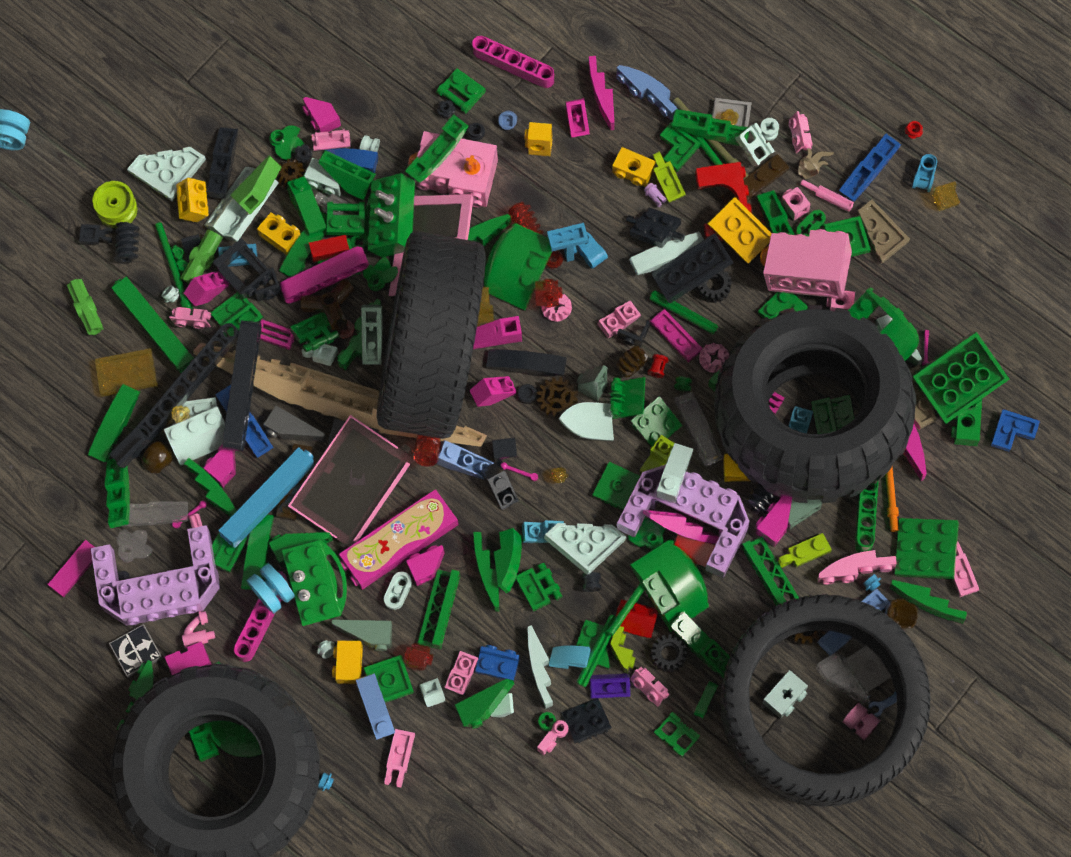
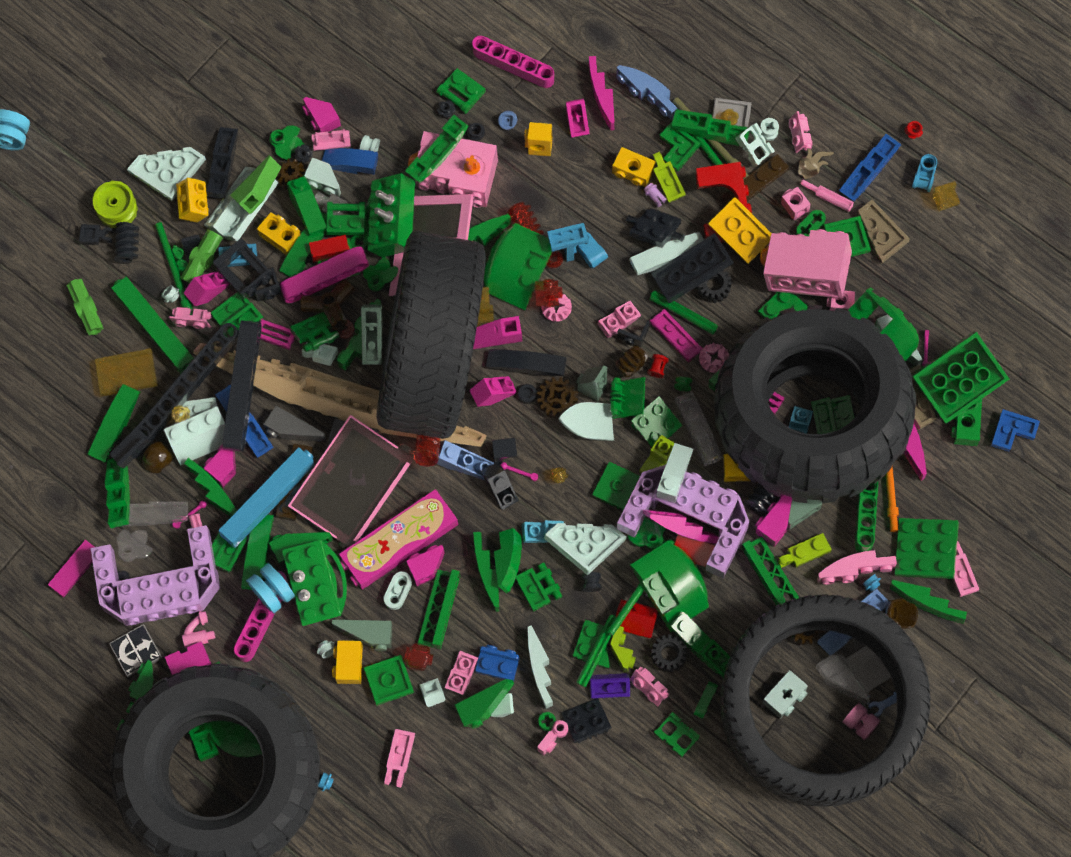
green slope [318,150,376,200] -> none
medium blue slope [356,673,395,740] -> none
medium azure slope [549,646,591,669] -> none
green slope [757,190,795,235] -> none

